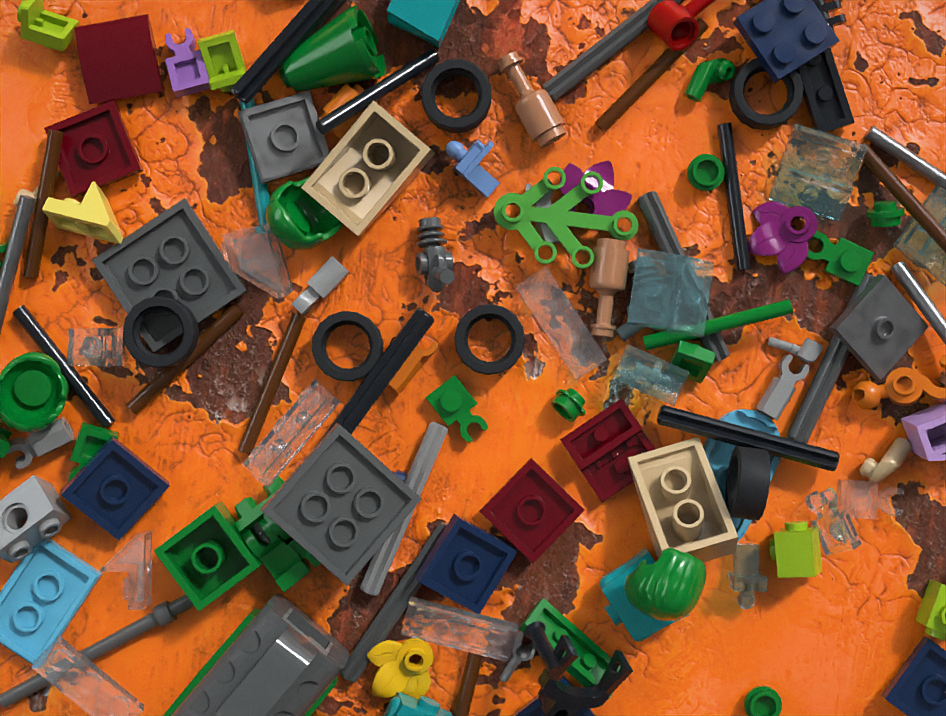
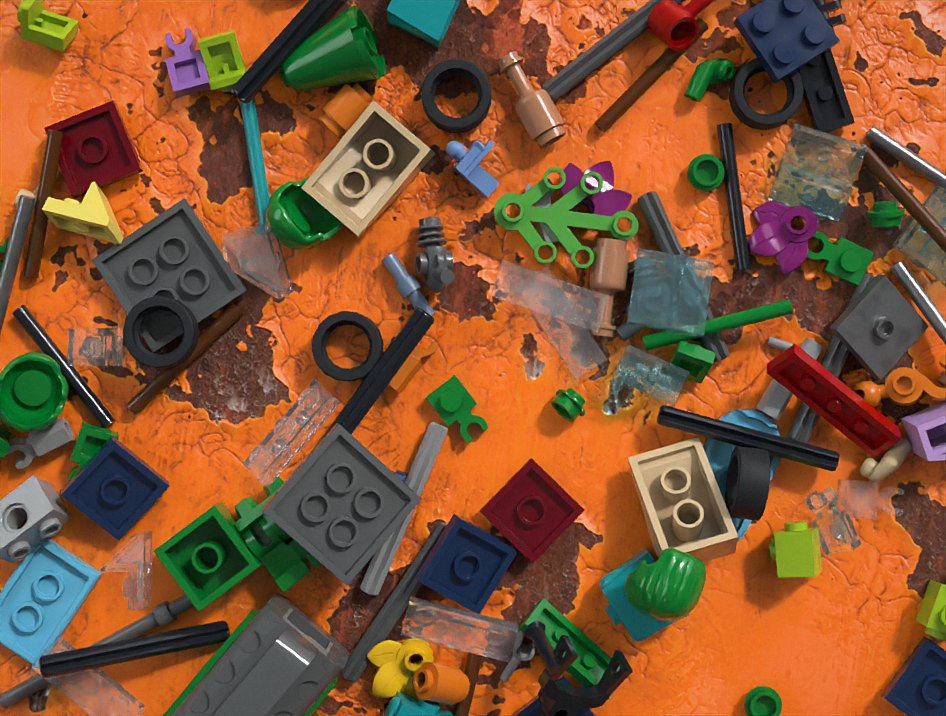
dark red slope [74,14,164,104] -> none
reddish brown bar [237,313,306,455] -> none
flat silver plate [238,91,330,184] -> none
light grey bar [291,256,350,316] -> none
black bar [316,49,439,135] -> none
black tyre [454,304,525,375] -> none
dark red slope [560,398,655,503] -> none
clear light blue piece [727,543,768,609] -> none
none -> black axle [39,621,230,678]
none -> sand blue bar [381,252,435,316]
none -> orange brick [413,662,470,705]
none -> clear plate [490,260,610,333]
none -> red plate [766,344,902,458]

